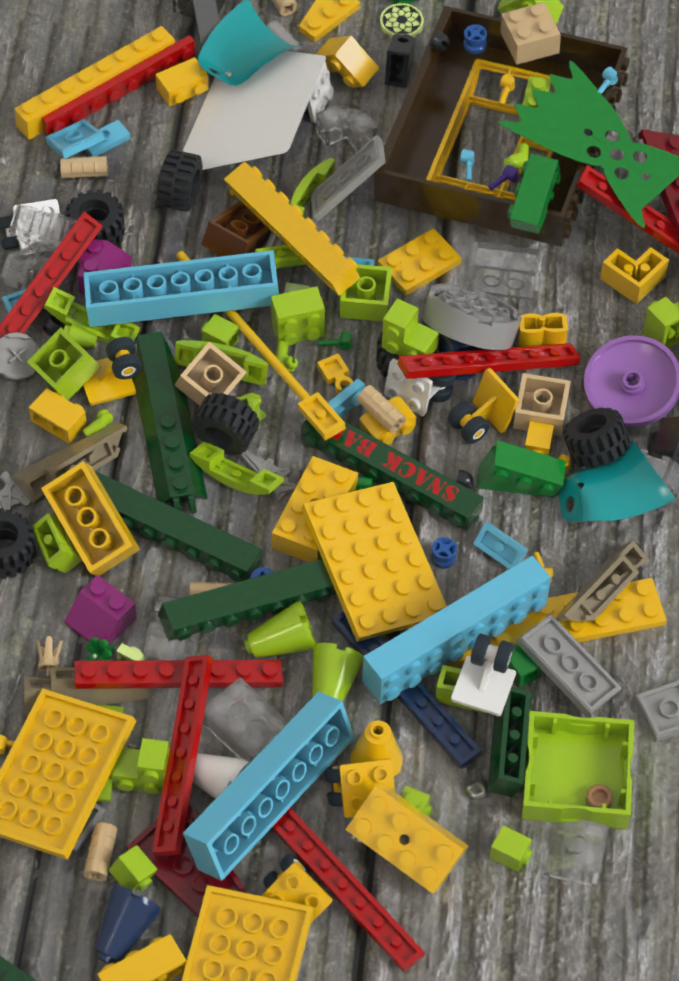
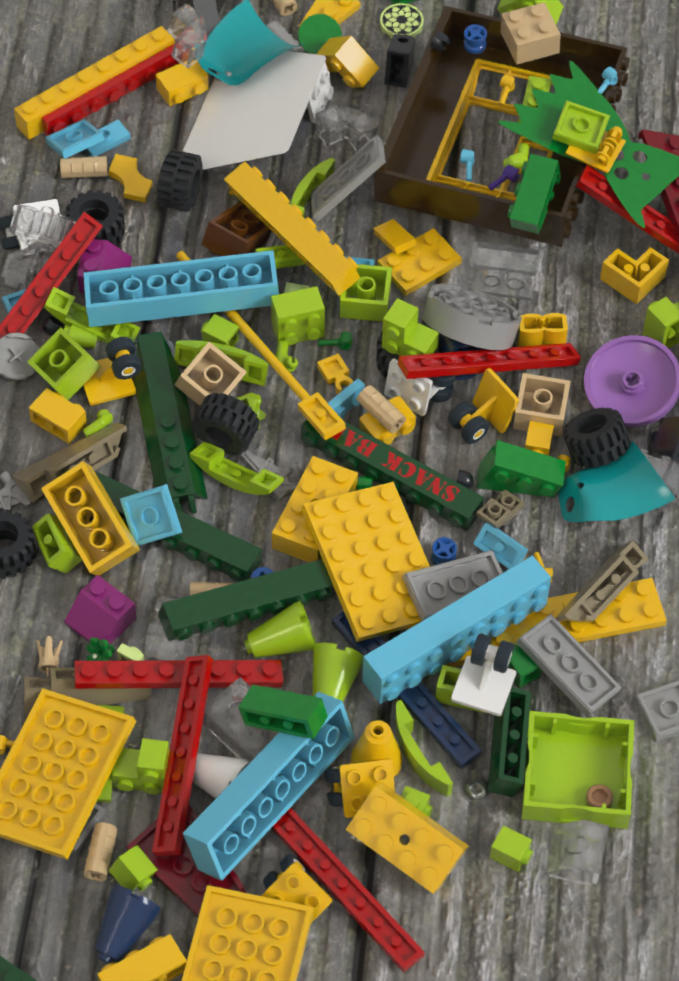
none -> yellow tile [109,154,153,203]
none -> medium azure tile [120,484,182,546]
none -> clear brick [168,3,207,69]
none -> green brick [238,685,328,739]
none -> green tile [298,14,342,54]
none -> yellow tile [373,219,416,255]
none -> lime slope [395,700,453,797]
none -> light grey tile [402,550,503,622]
none -> dark tan slope [476,490,525,529]
none -> lime tile [552,100,610,154]
none -> yellow hinge [565,126,626,174]

